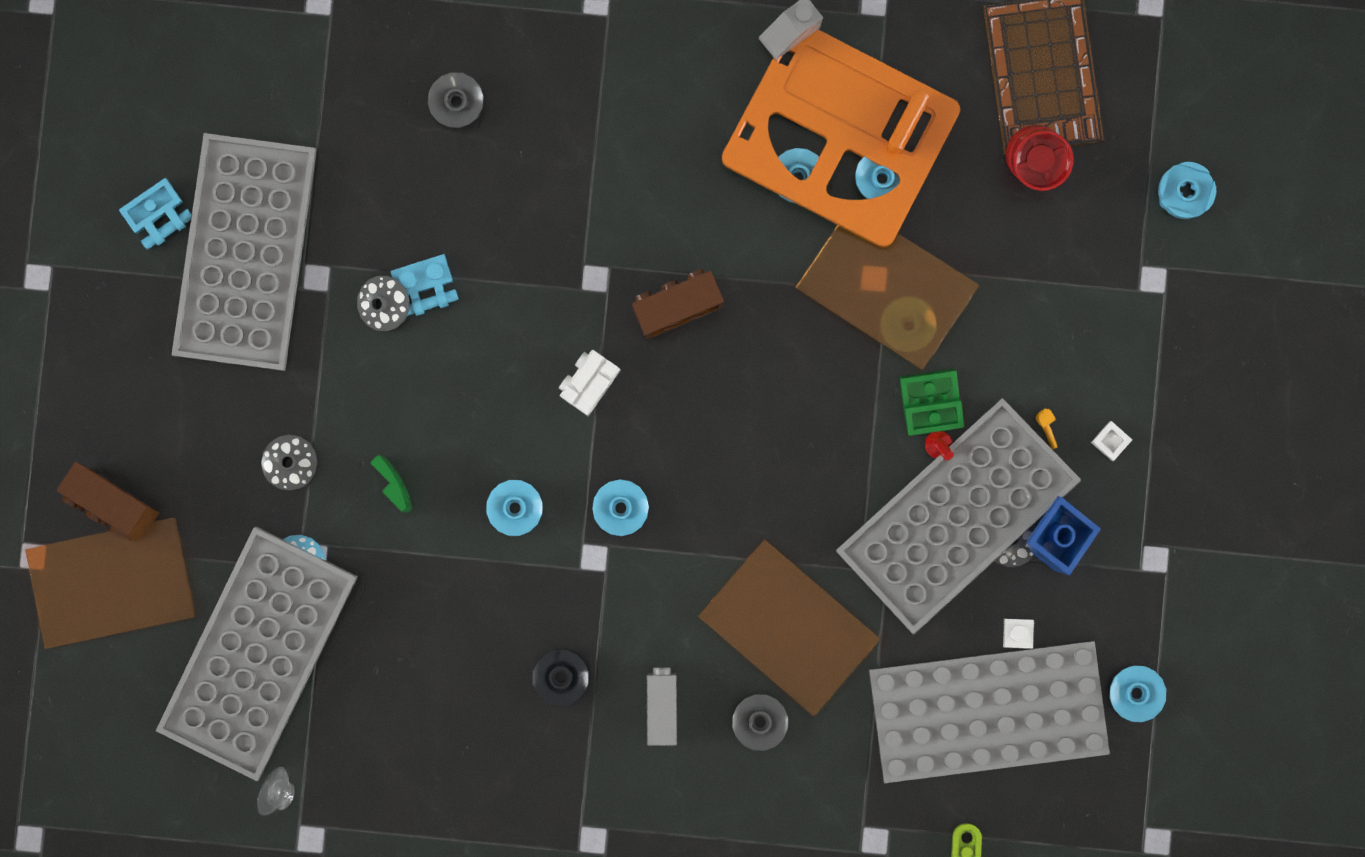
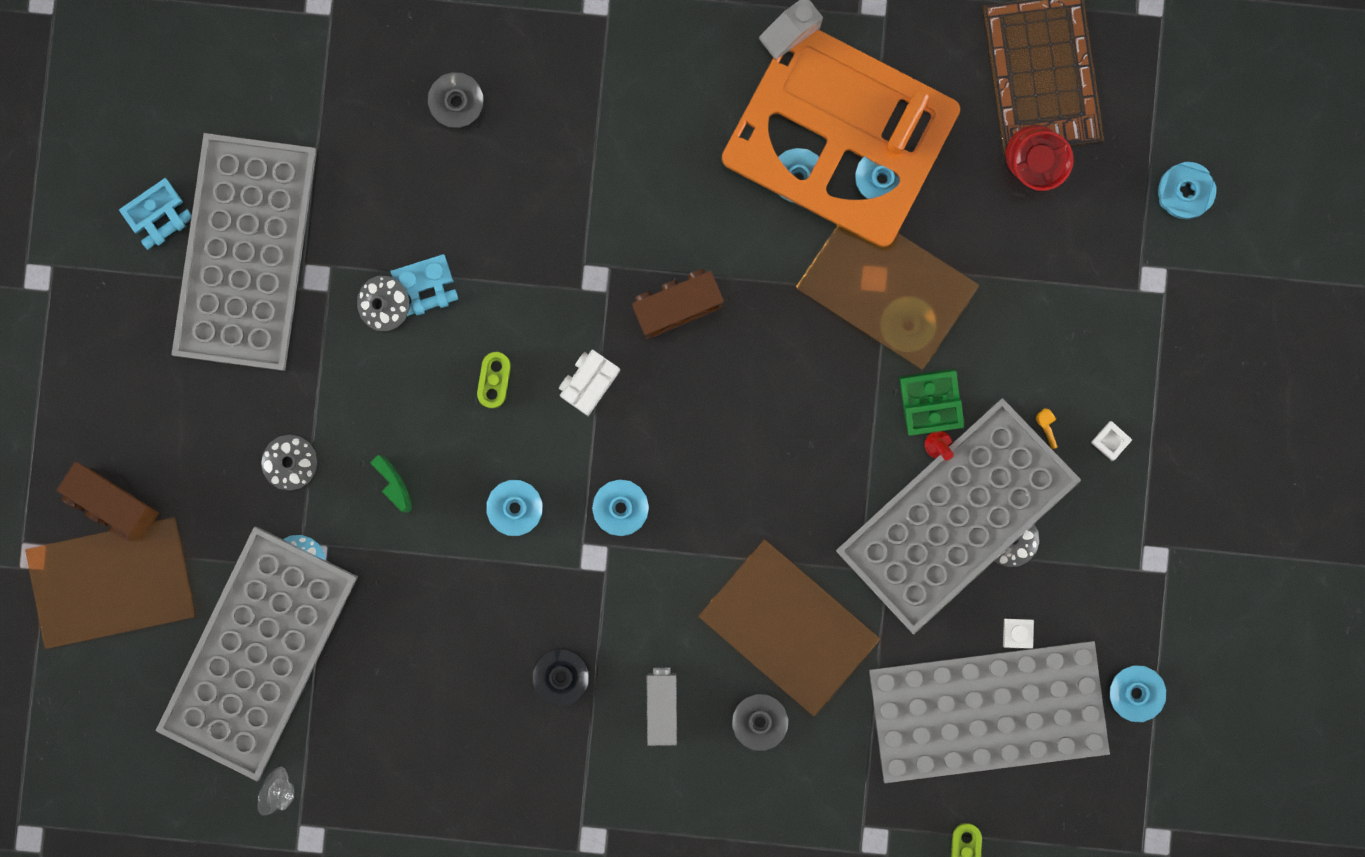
blue slope [1026,496,1101,575] -> none
none -> lime plate [477,352,511,408]

